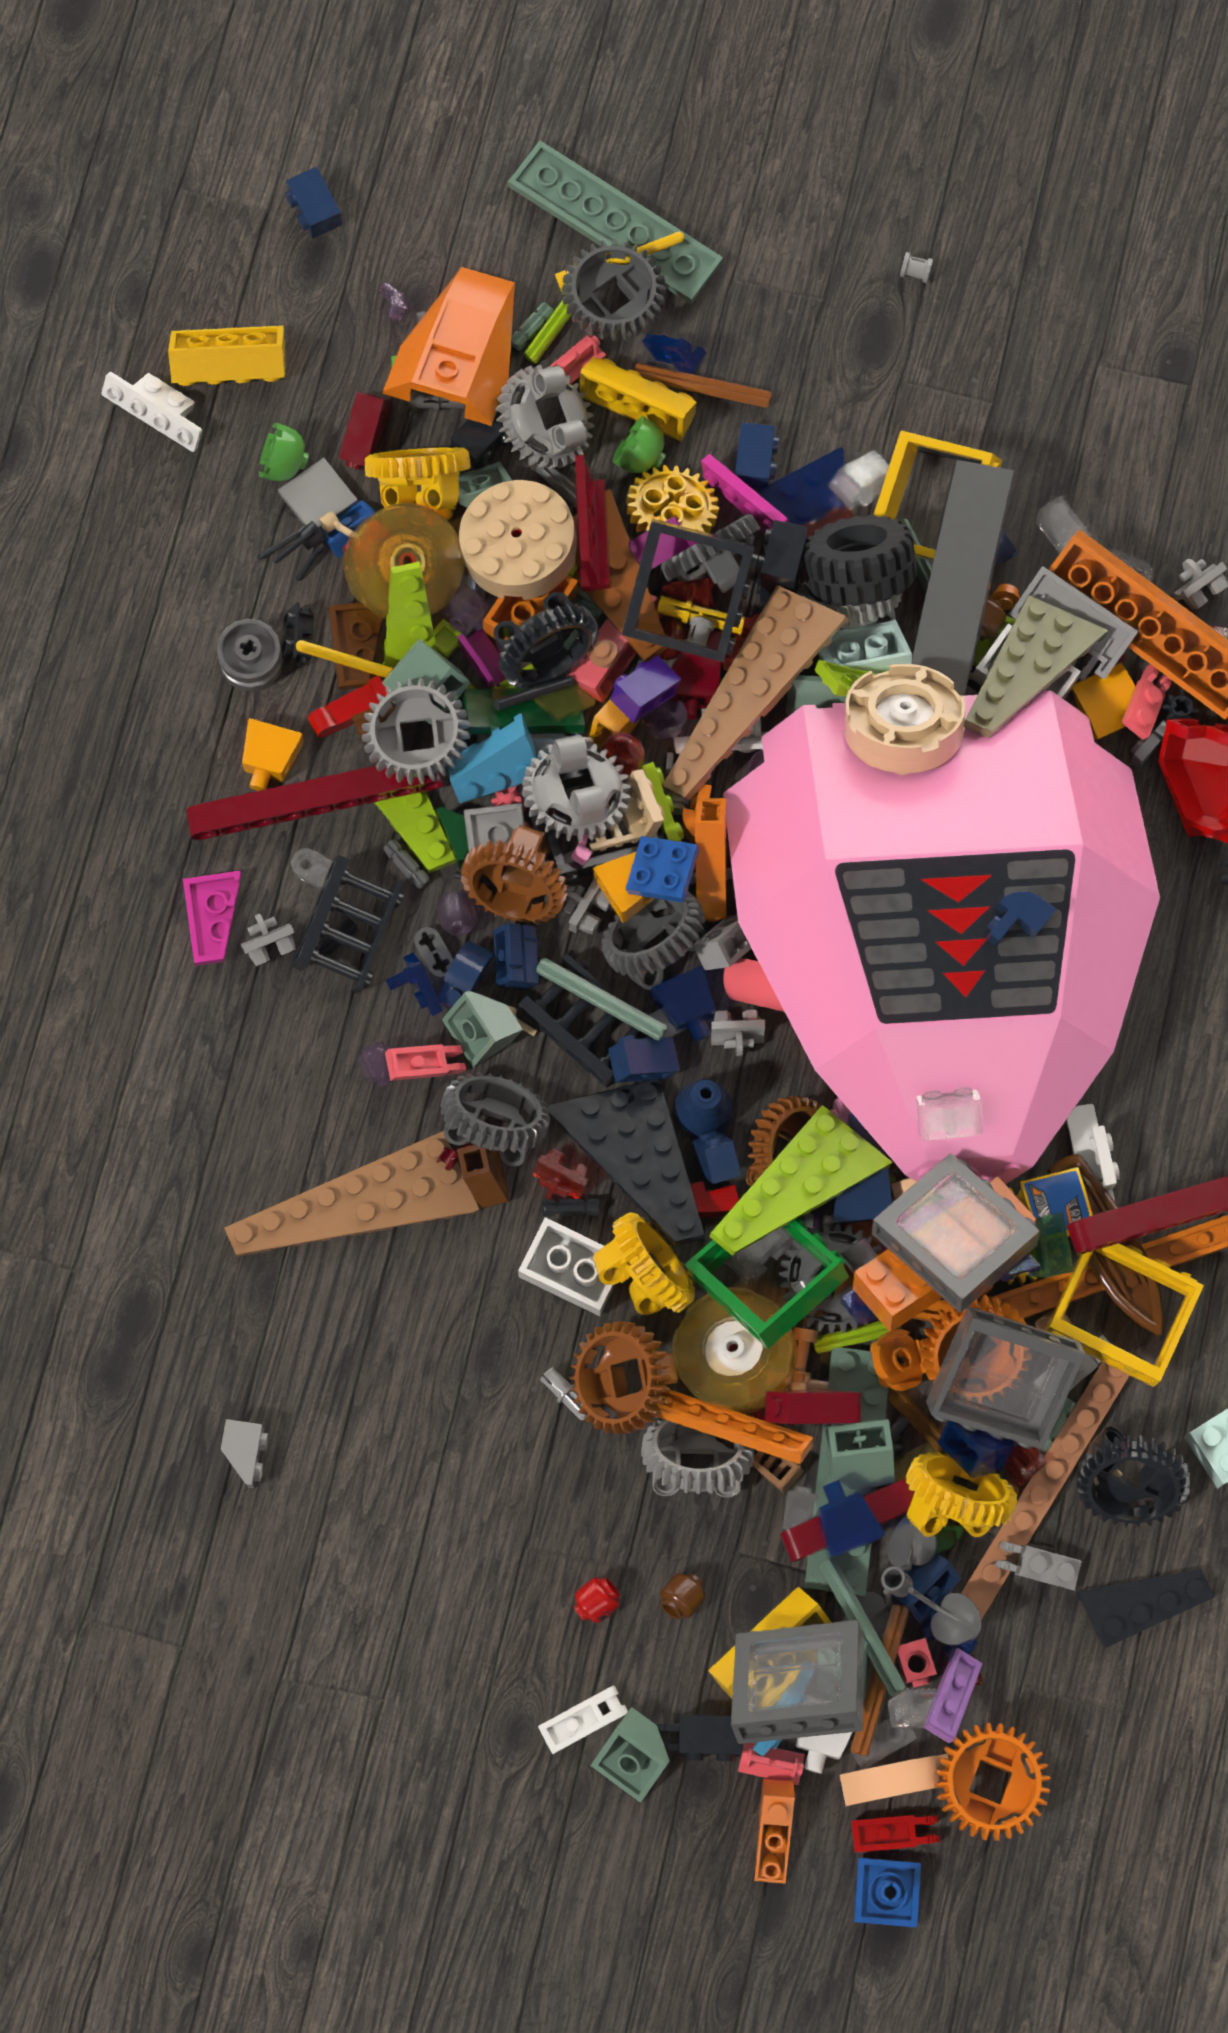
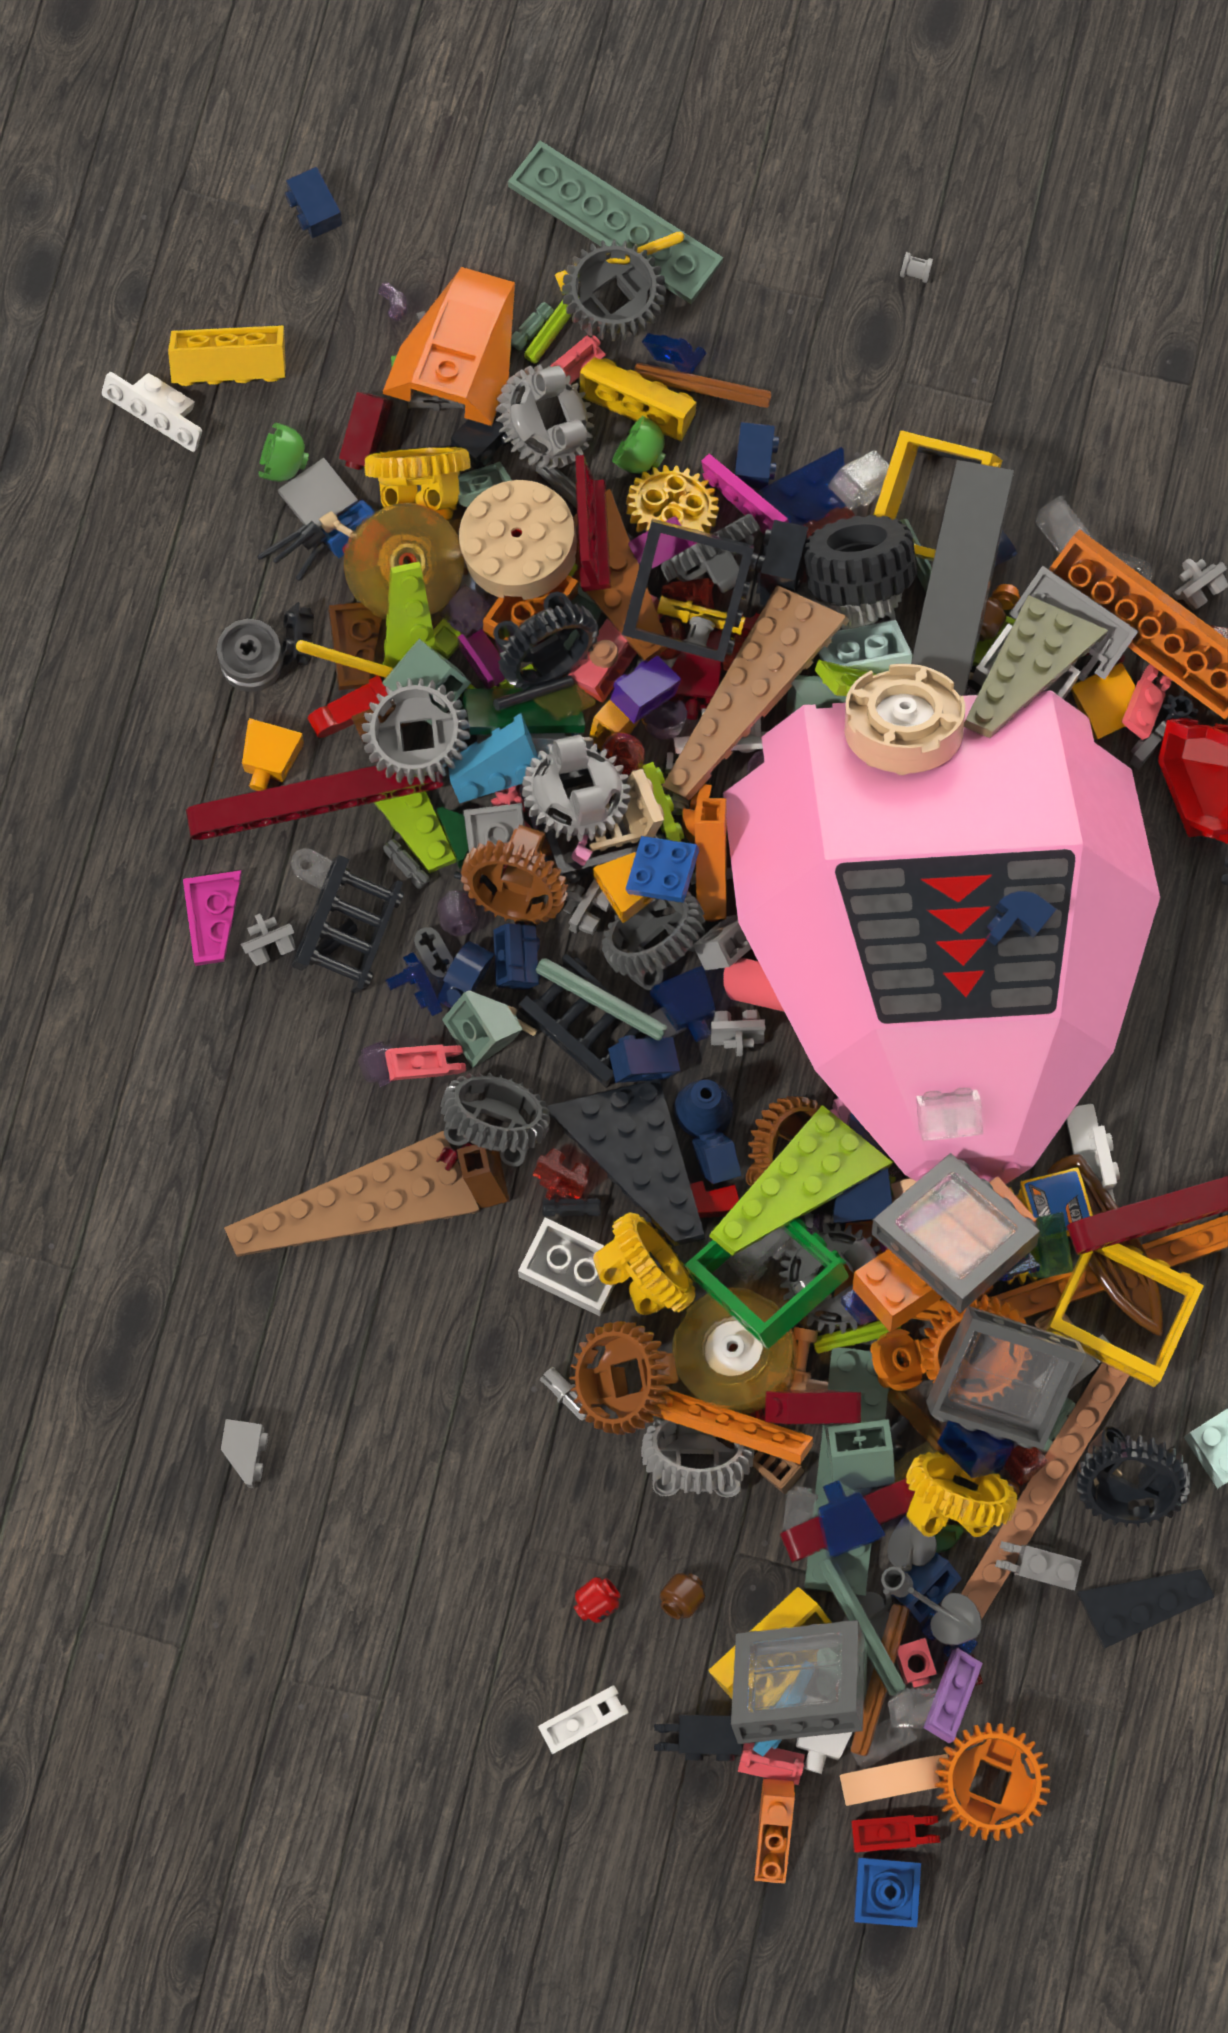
sand green slope [590,1707,670,1803] -> none

